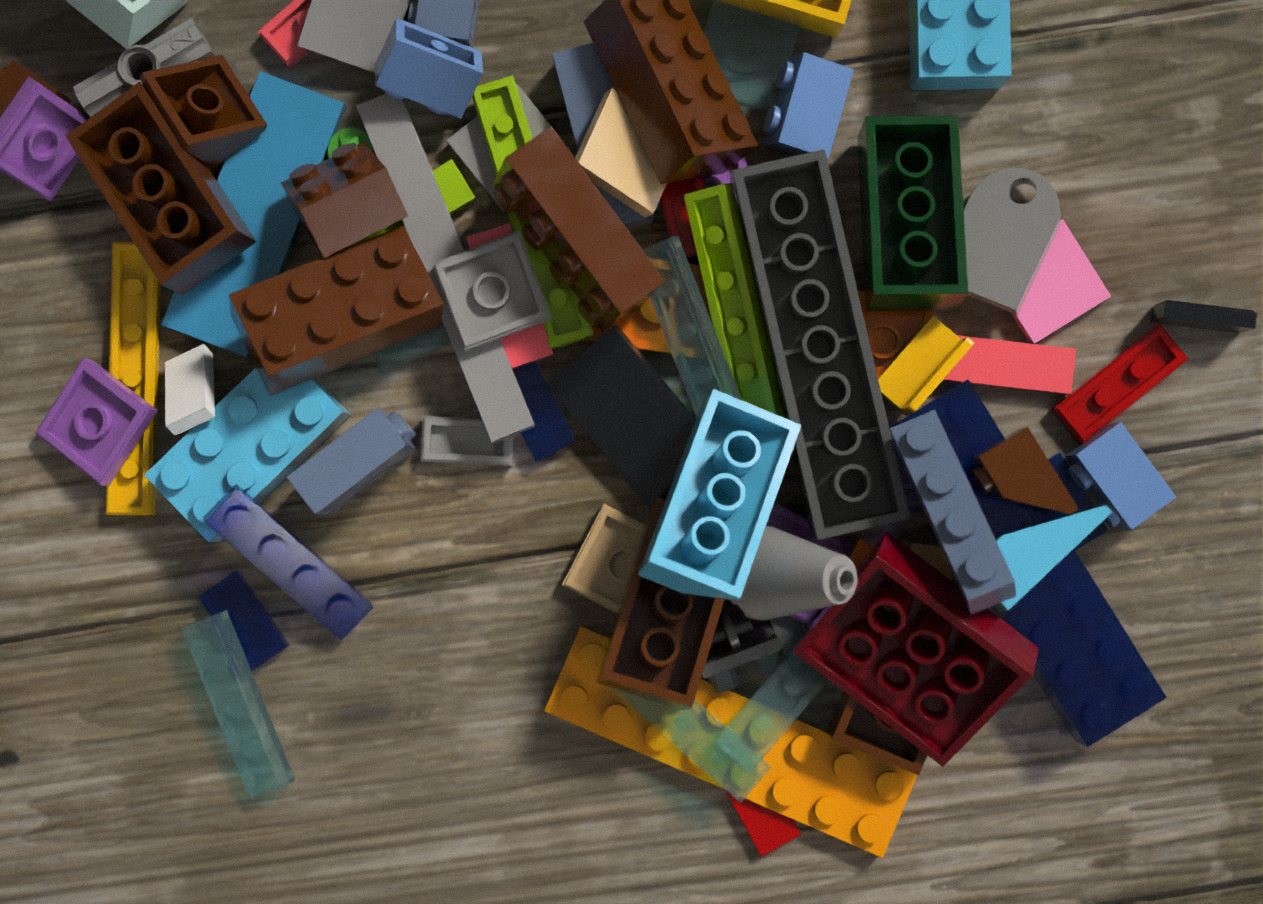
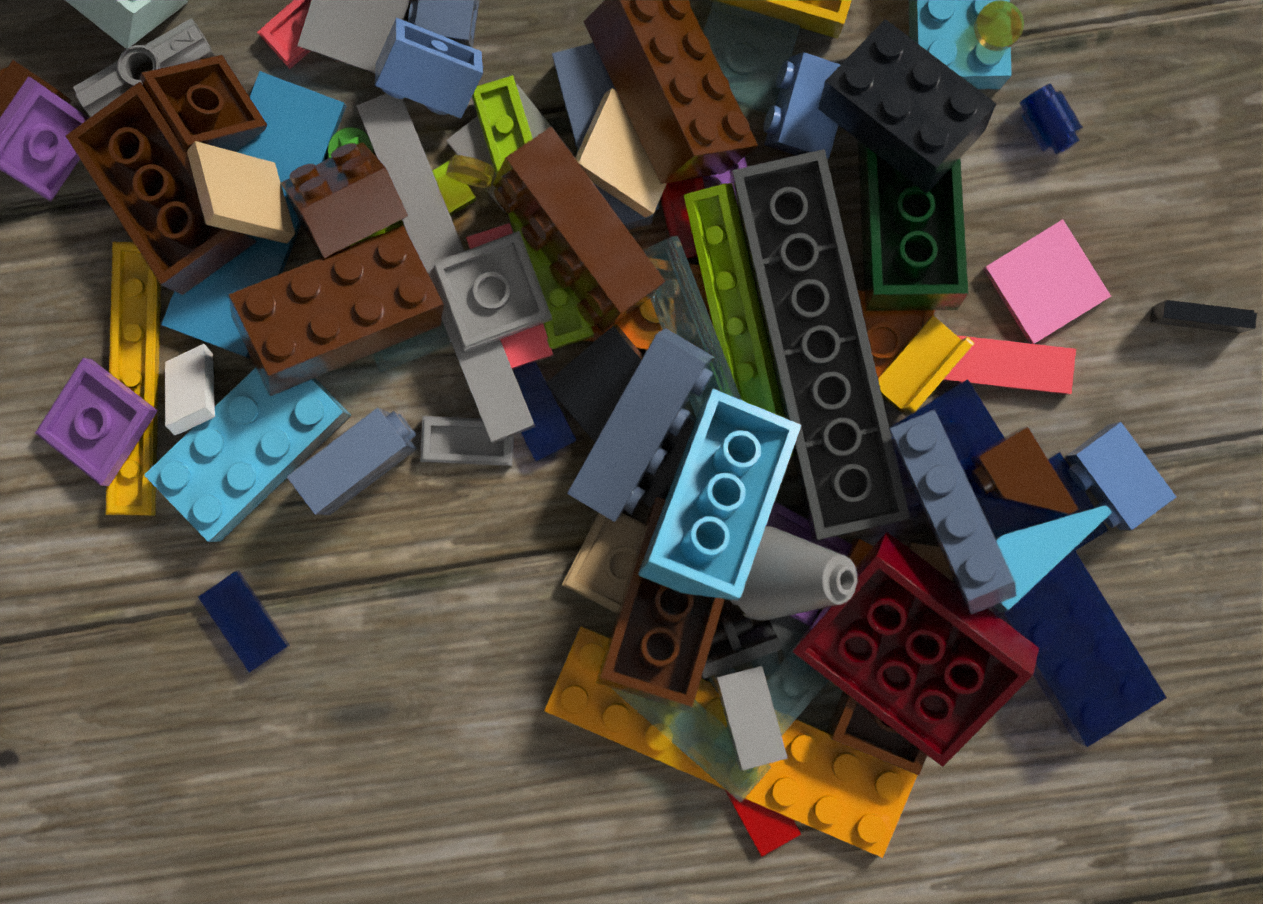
clear light blue tile [181,610,295,799] -> none
clear blue plate [203,484,373,640] -> none
light grey tile [964,168,1061,315] -> none
red tile [1051,324,1189,444] -> none
none -> tan tile [187,141,295,244]
none -> clear yellow tile [446,155,495,188]
none -> sand blue brick [567,328,714,522]
none -> light grey tile [715,666,788,771]
none -> black brick [818,19,997,193]
none -> clear yellow tile [974,0,1024,51]
none -> clear blue brick [1019,83,1083,155]

